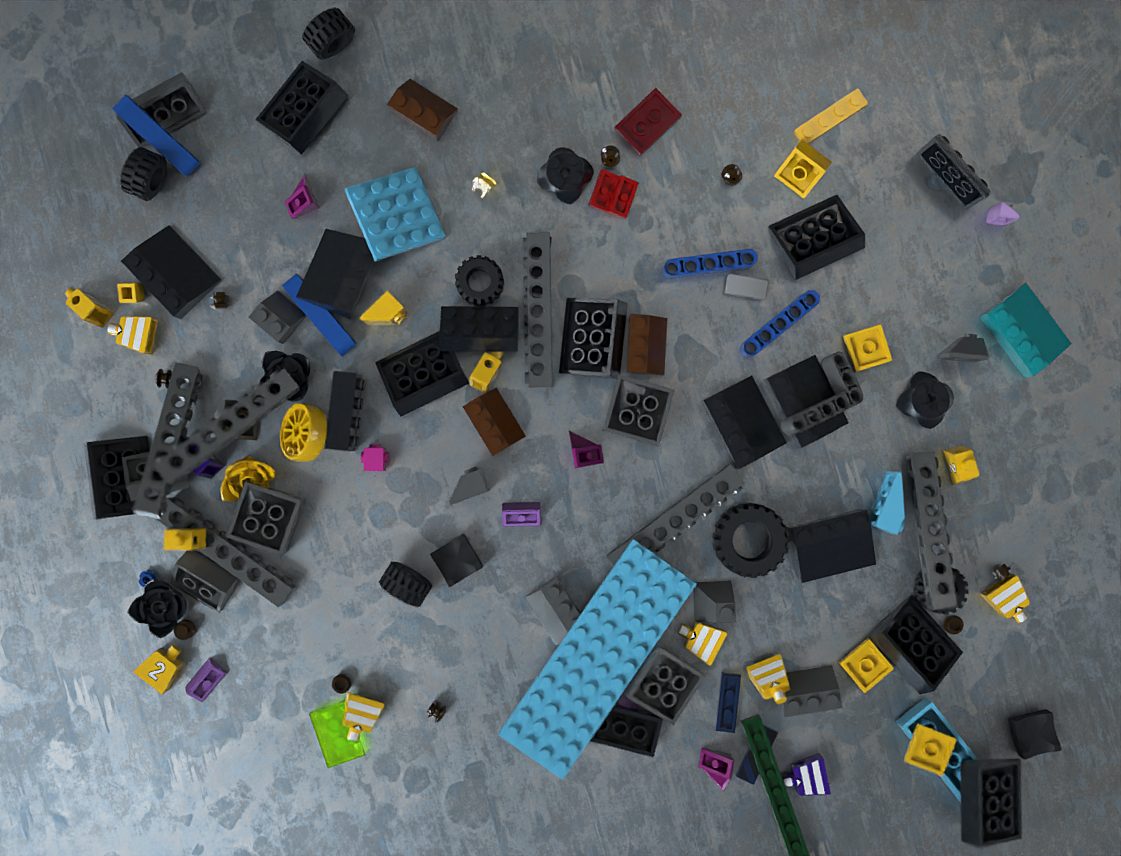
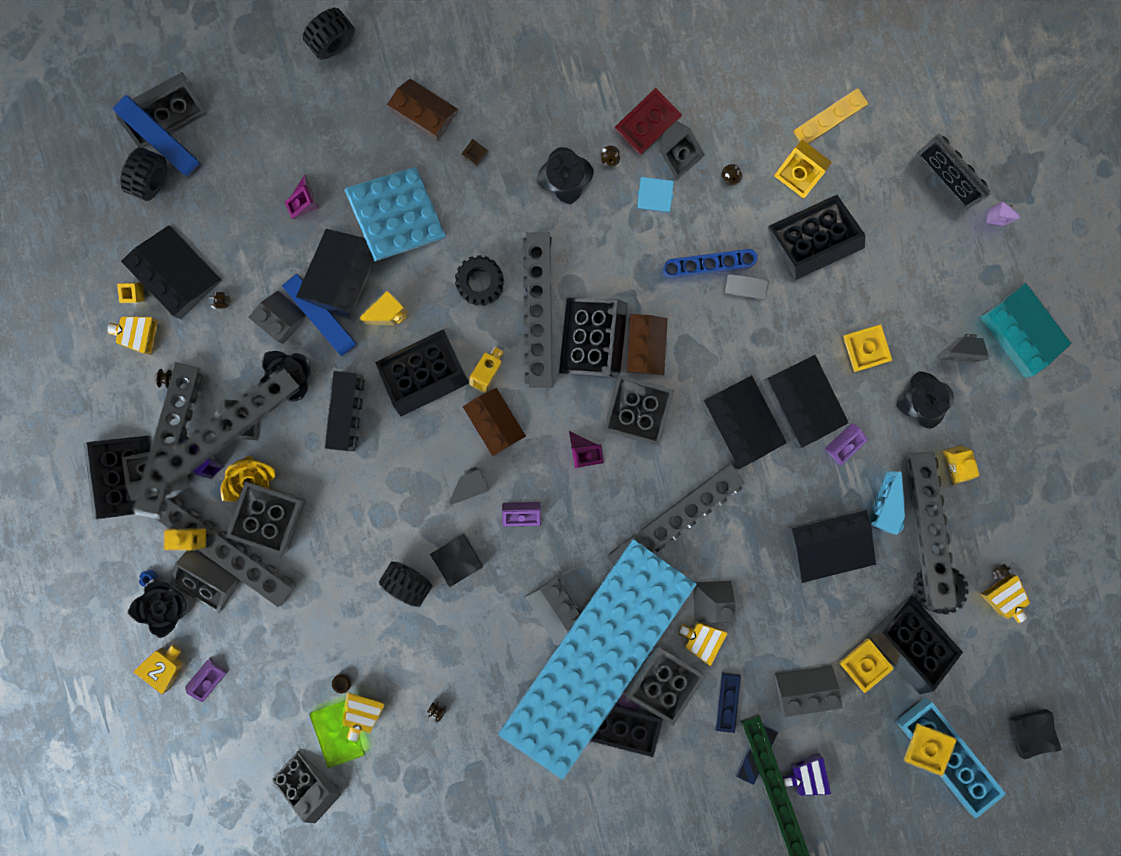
yellow torso [65,287,114,328] -> none
dark brown wheel [173,620,196,640] -> none
black slope [255,61,348,155] -> none
yellow piece [280,403,327,462] -> none
dark pink brick [361,444,389,471] -> none
black brick [439,306,519,352] -> none
clear yellow tile [472,172,498,198] -> none
red slope [588,169,639,219] -> none
magenta slope [698,748,735,791] -> none
black tyre [712,503,790,578] -> none
blue beam [740,290,820,357] -> none
yellow torso [746,654,790,704] -> none
dark grey beam [781,352,864,435] -> none
dark brown plate [944,615,964,635] -> none
black slope [960,759,1022,848] -> none
none -> dark grey slope [272,751,341,823]
none -> dark brown plate [461,139,488,167]
none -> medium azure piece [637,177,674,212]
none -> dark grey slope [659,121,705,180]
none -> medium lavender slope [825,423,868,466]

